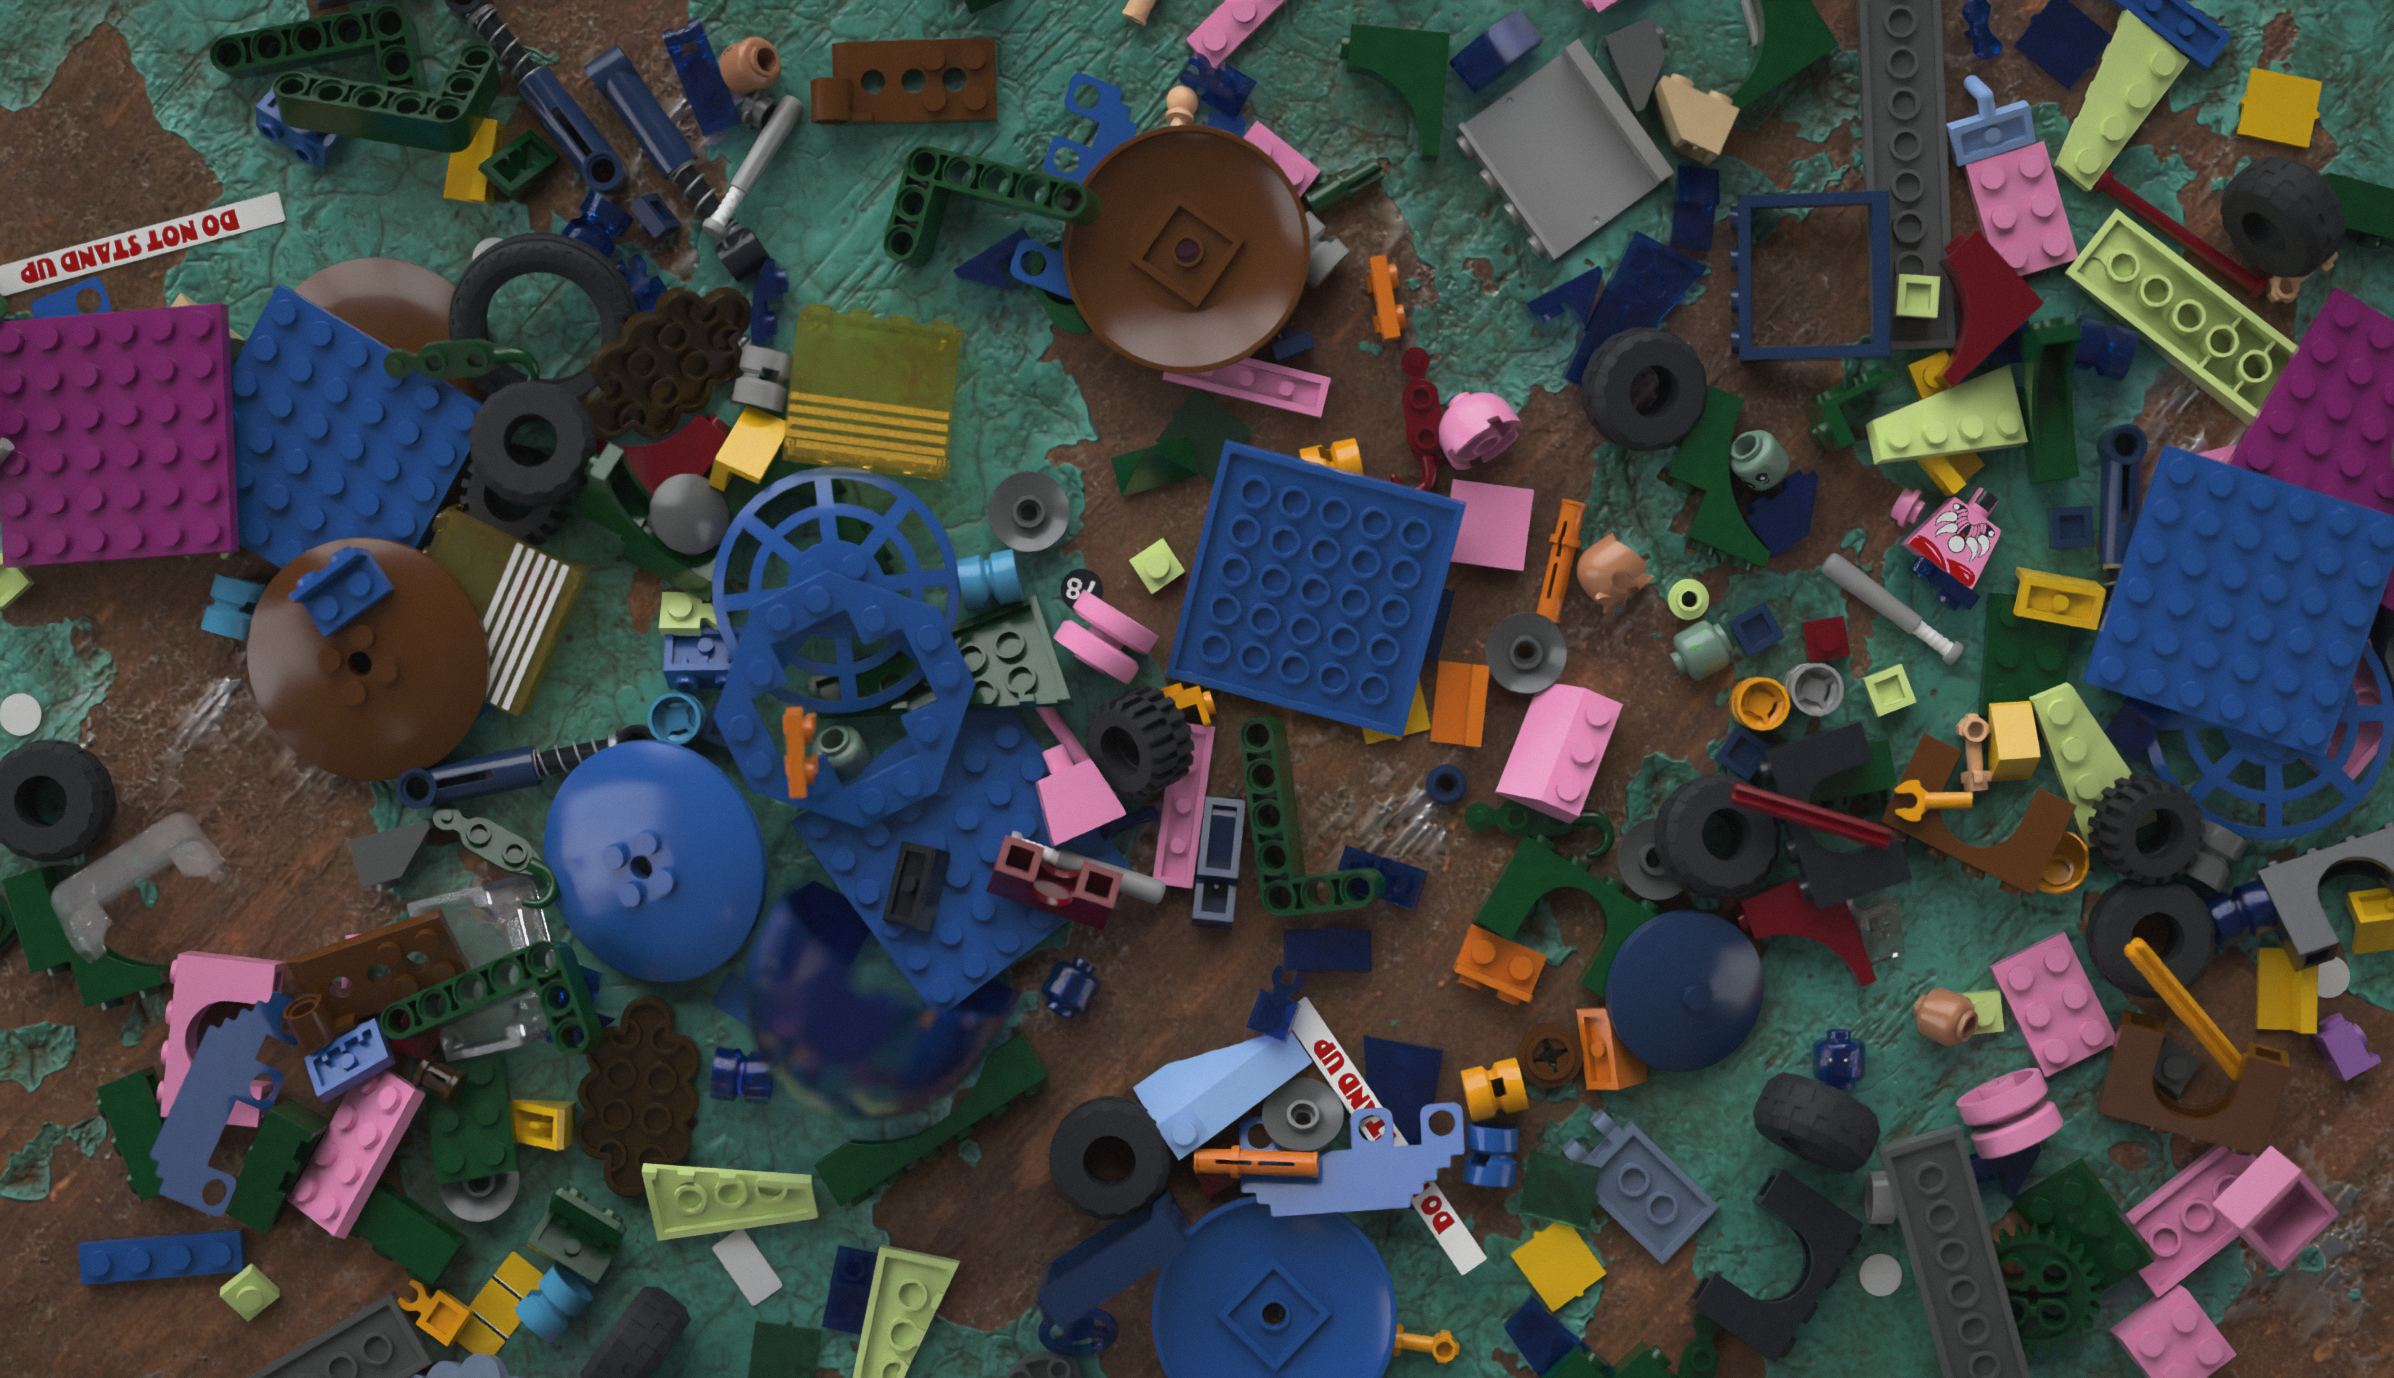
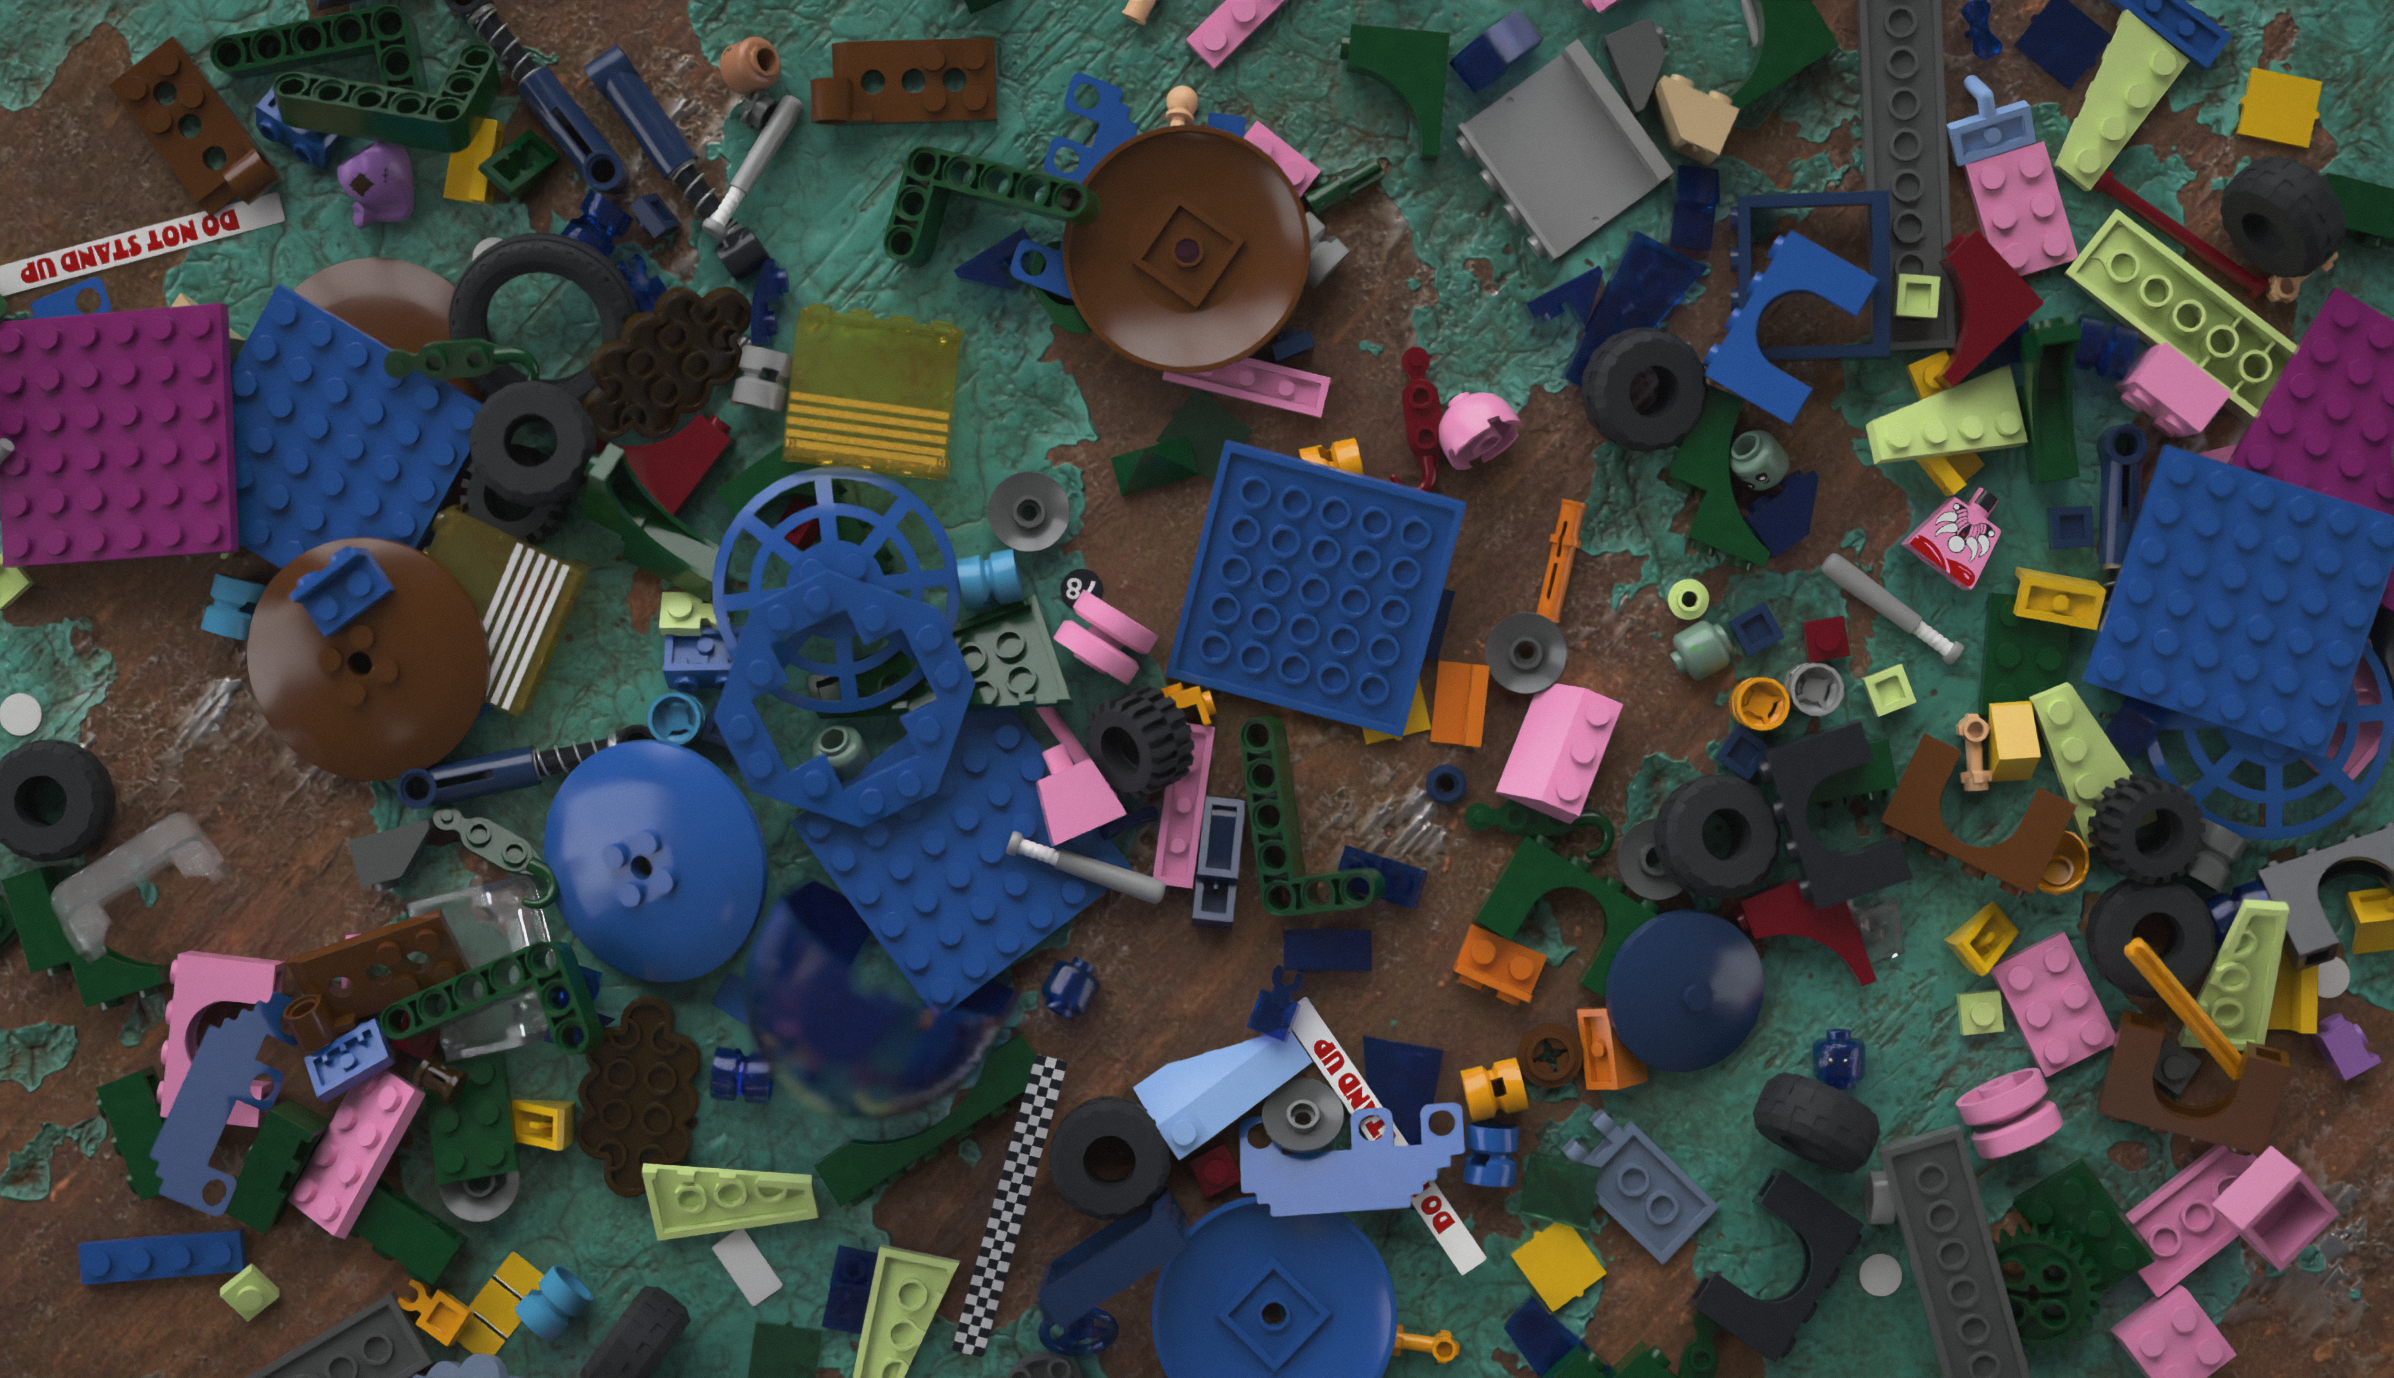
dark green bracket [526,1187,627,1288] -> none
dark grey dish [647,474,729,556] -> none
clear blue plate [661,16,742,138] -> none
yellow panel [709,404,792,491] -> none
orange plate [783,707,819,798] -> none
black slope [882,841,950,932] -> none
dark red arch [986,835,1123,930] -> none
yellowish green plate [1129,538,1185,594] -> none
clear blue plate [1179,52,1257,120] -> none
orange pin [1194,1145,1319,1178] -> none
orange plate [1365,255,1407,343] -> none
bright pink tile [1450,479,1534,571] -> none
nougat helmet [1576,532,1655,615] -> none
dark red axle [1730,783,1892,850] -> none
dark green bracket [1805,366,1896,454] -> none
bright pink plate [1890,488,1926,528] -> none
light orange bar [1894,780,1973,822] -> none
clear blue plate [1908,556,1980,612] -> none
nougat head [1913,987,1978,1047] -> none
clear blue slope [1969,1143,2041,1201] -> none
none -> reddish brown hinge [108,36,282,217]
none -> medium lavender piece [337,141,414,230]
none -> dark red plate [773,496,820,551]
none -> sticker [952,1055,1067,1357]
none -> blue arch [1702,230,1879,427]
none -> yellow slope [1944,901,2019,977]
none -> bright pink piece [2114,342,2232,438]
none -> yellowish green wing [2178,899,2289,1051]

